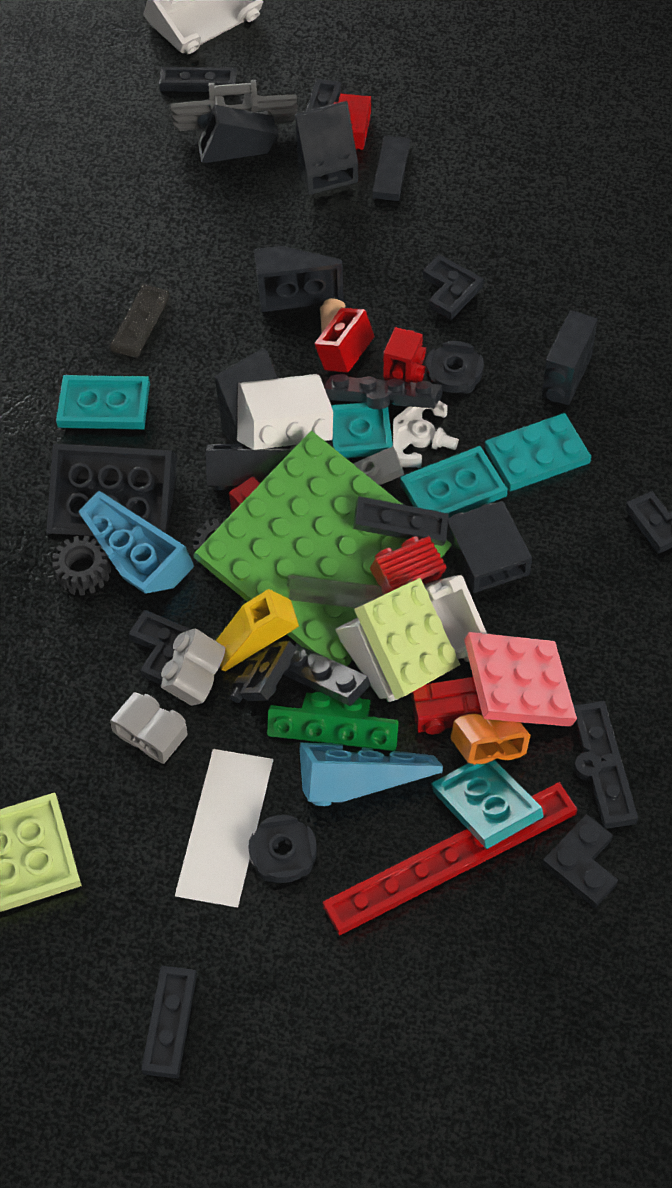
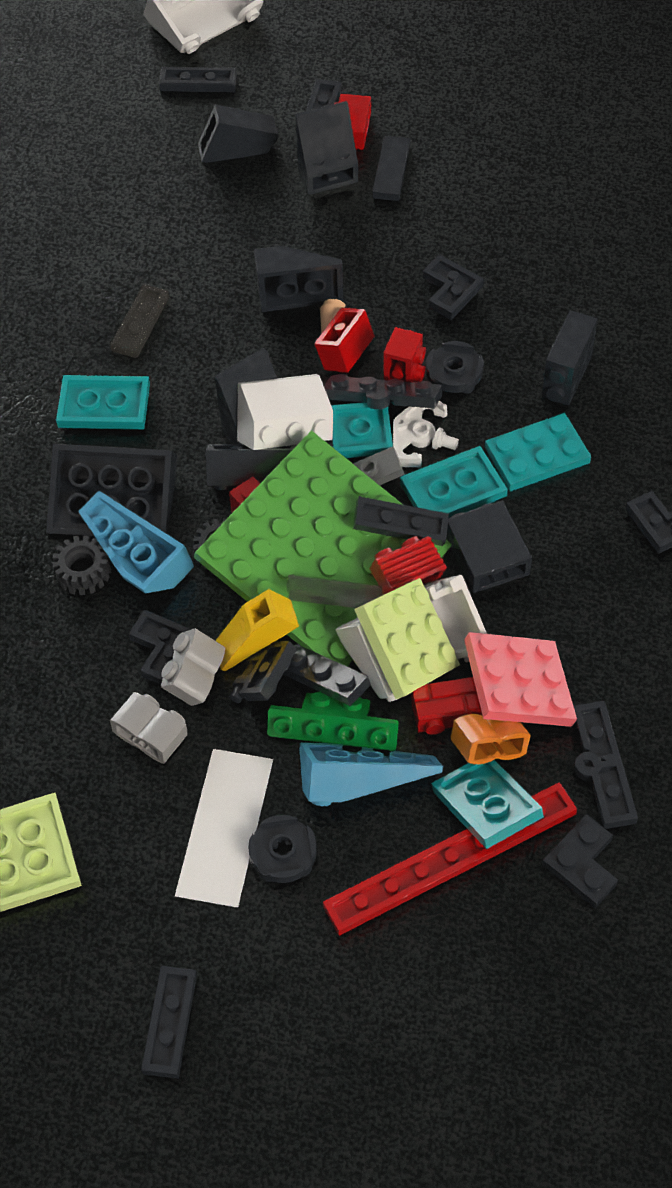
dark grey piece [171,80,297,131] -> none

